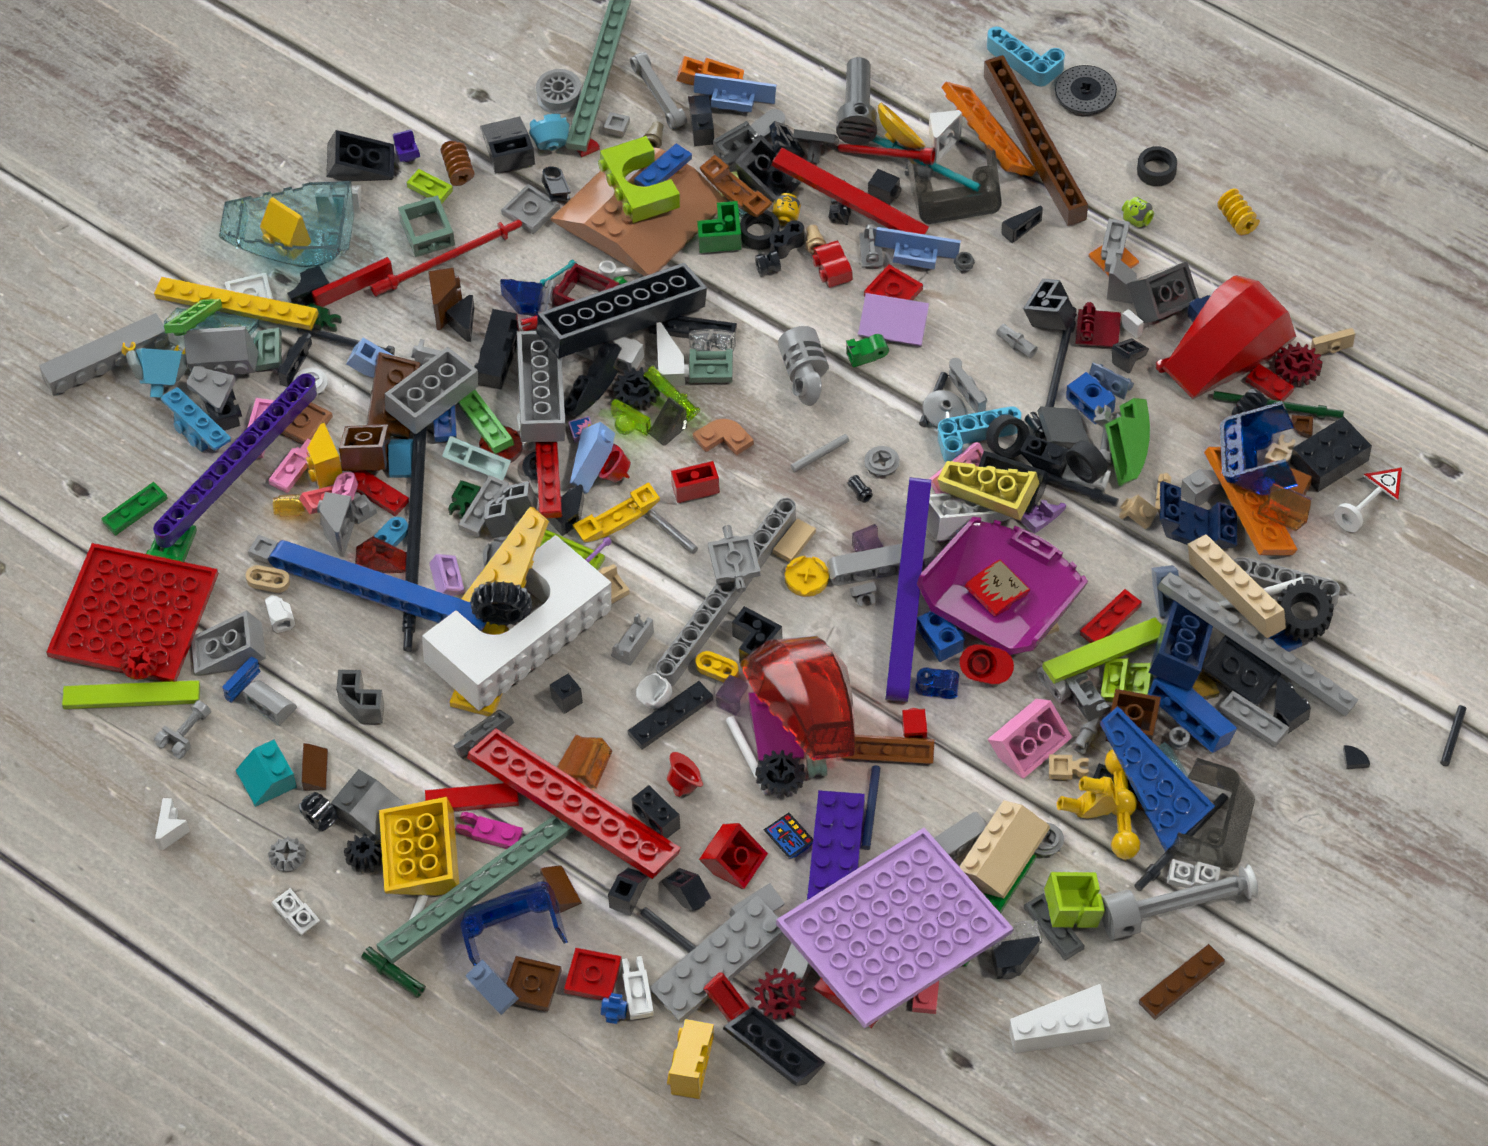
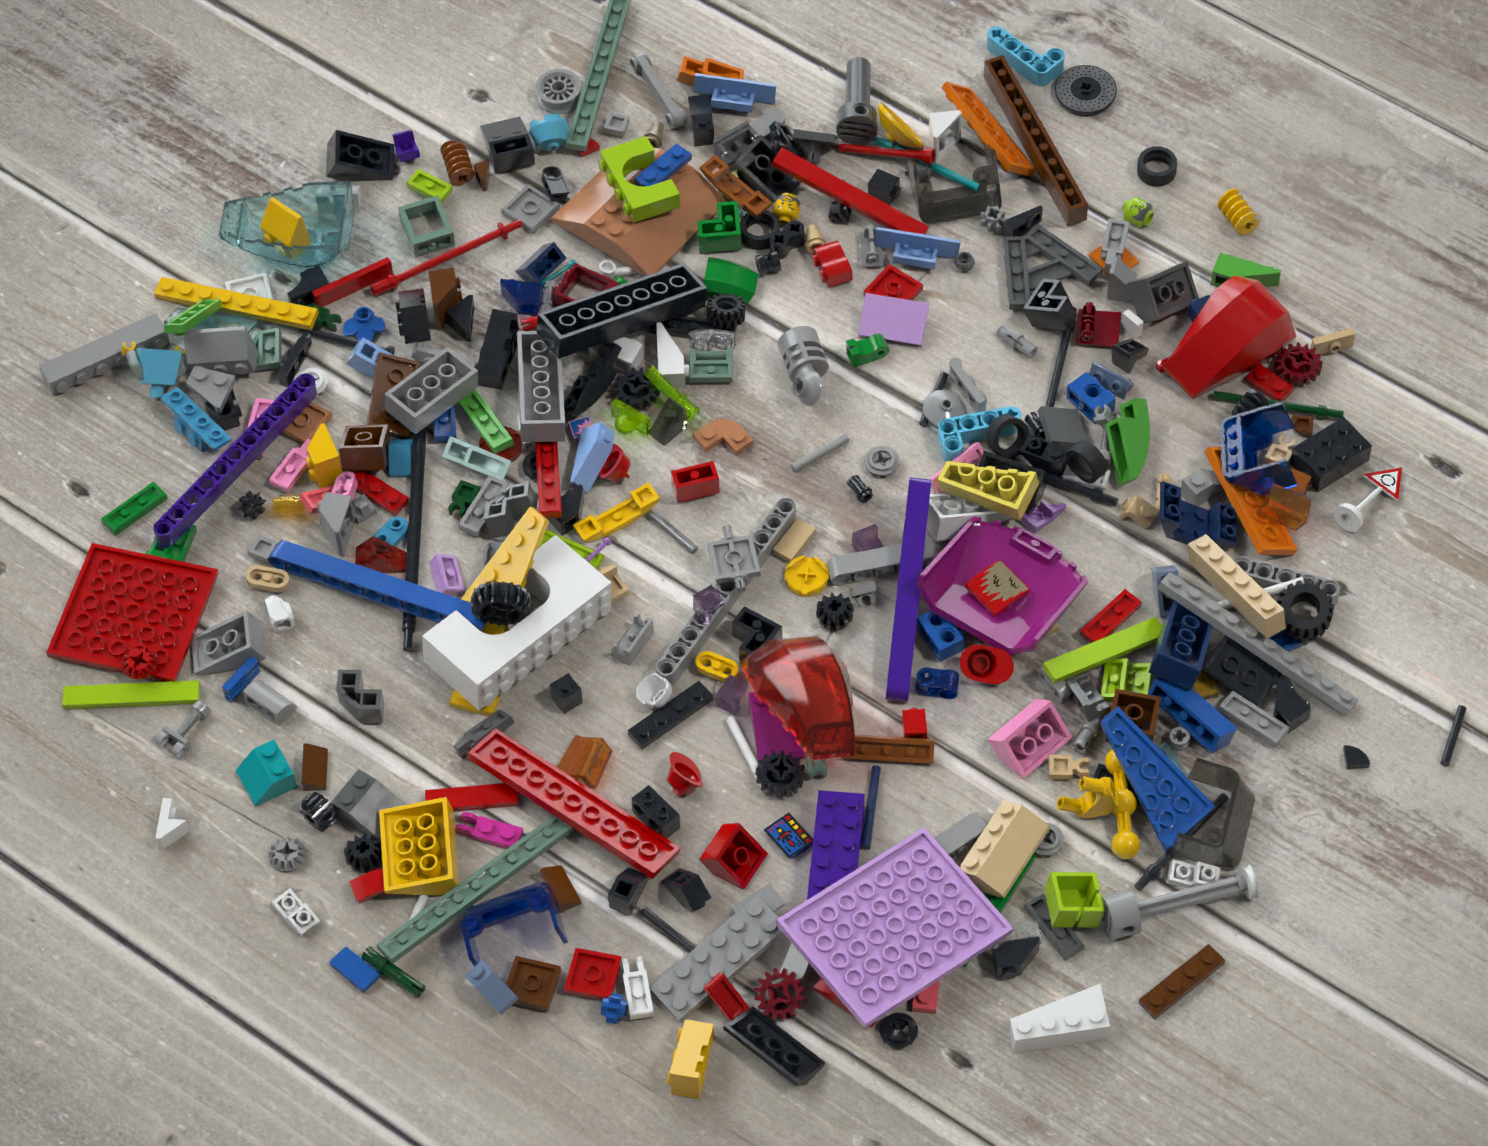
none -> black gear [238,491,266,519]
none -> blue tile [329,946,380,993]
none -> blue plate [343,307,385,342]
none -> red slope [349,868,387,904]
none -> black wedge [395,288,431,344]
none -> reddish brown slope [474,159,490,192]
none -> dark blue brick [515,242,567,285]
none -> clear purple panel [693,585,724,625]
none -> green slope [703,257,759,305]
none -> black tyre [707,293,746,329]
none -> black gear [816,592,854,631]
none -> black gear [880,1013,918,1050]
none -> light grey gear [980,206,1005,232]
none -> dark grey plate [1003,224,1103,310]
none -> bright green slope [1210,253,1281,287]

